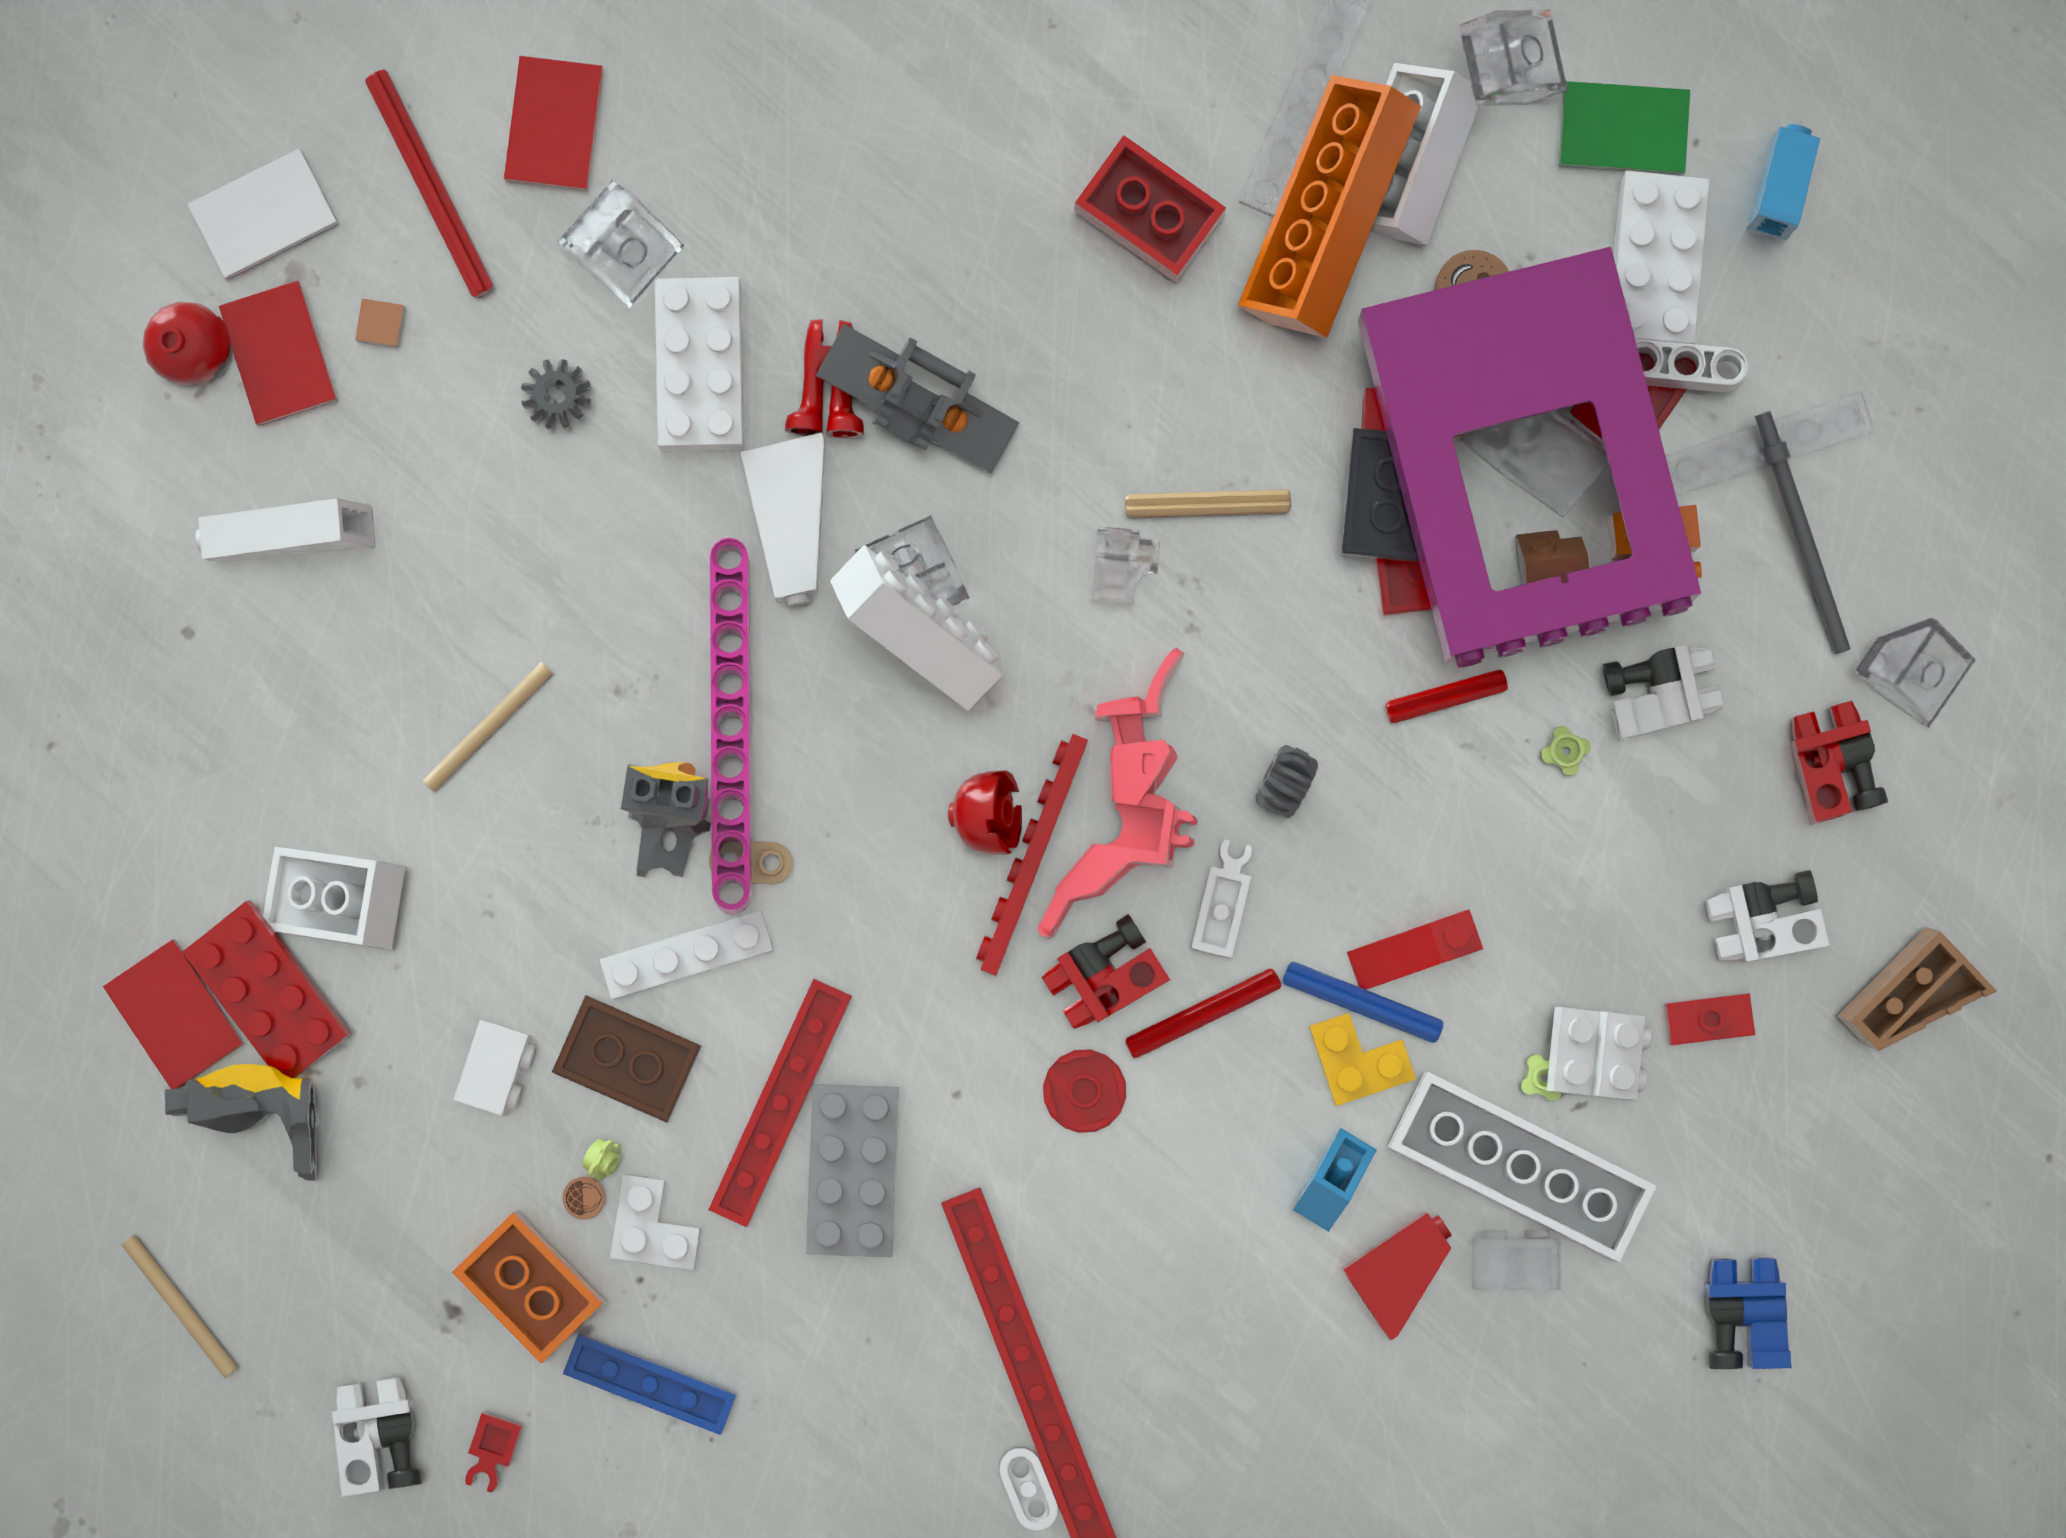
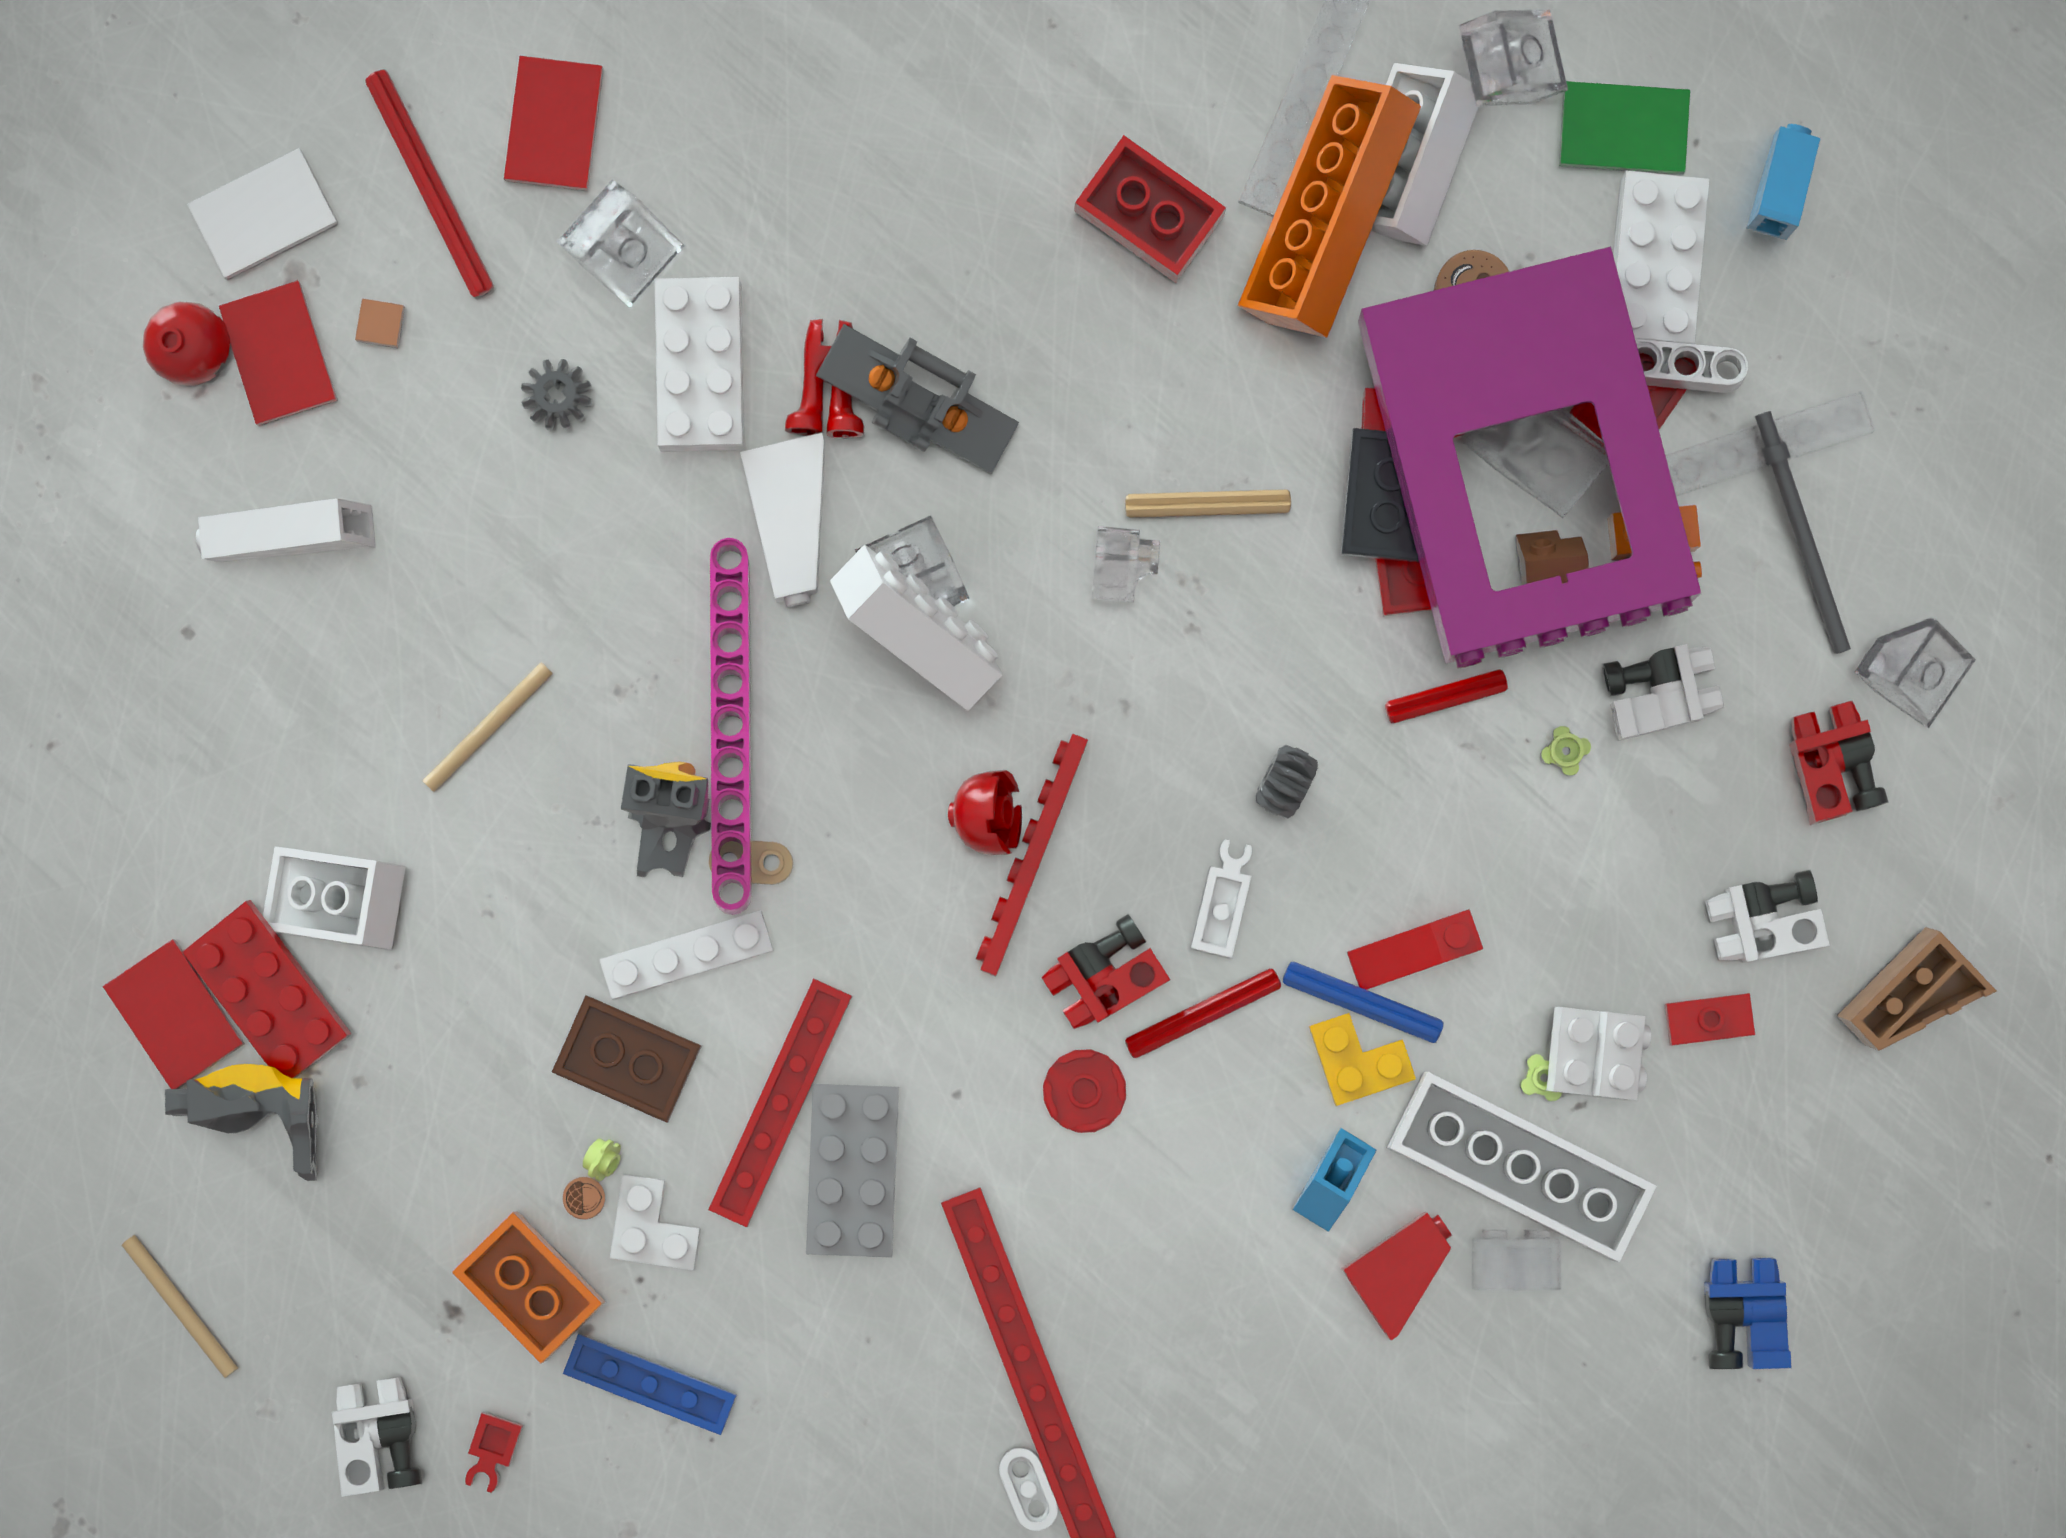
white brick [453,1019,536,1116] -> none
coral piece [1038,648,1198,938] -> none

